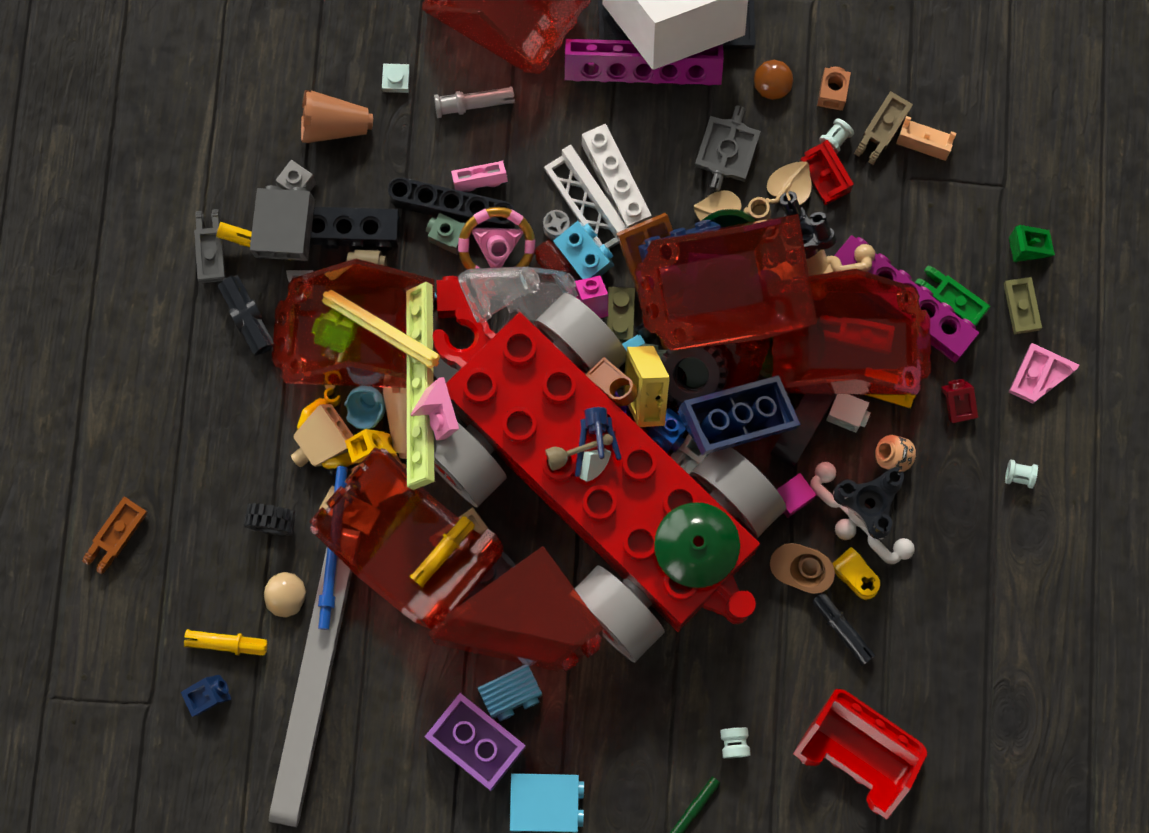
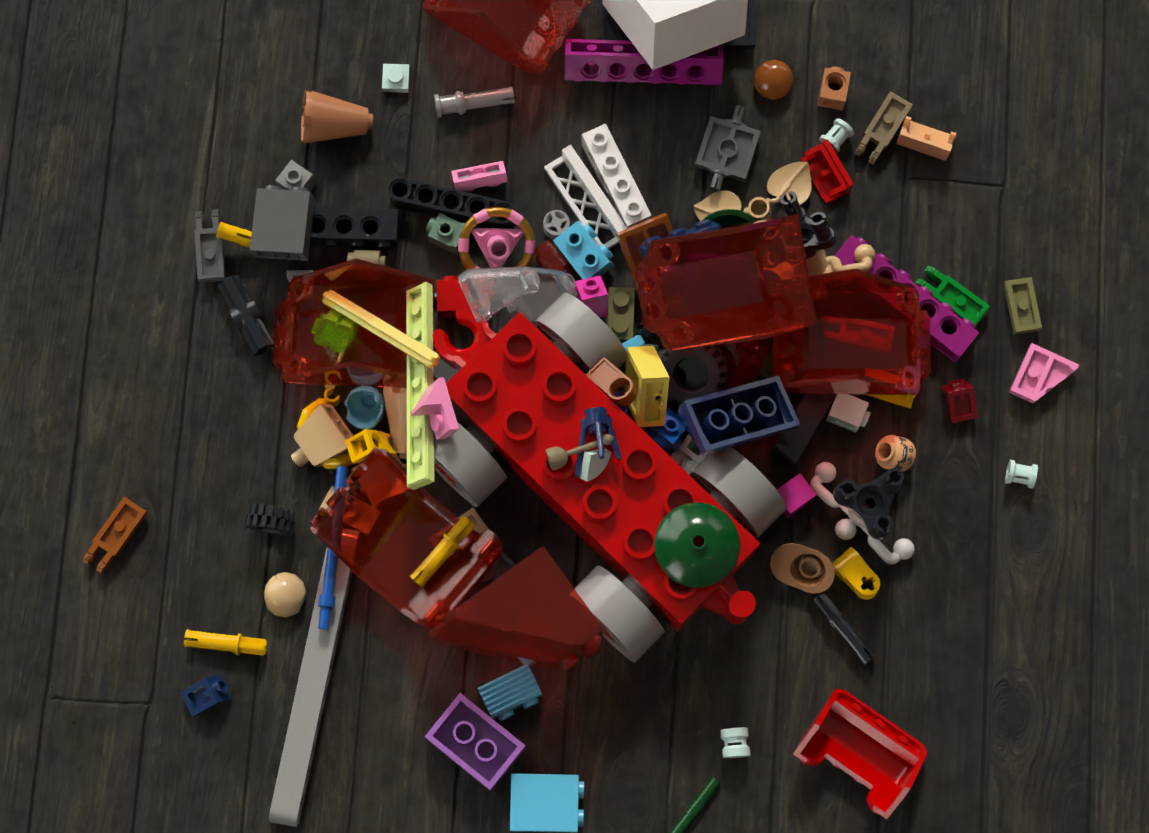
green slope [1009,225,1055,262] -> none

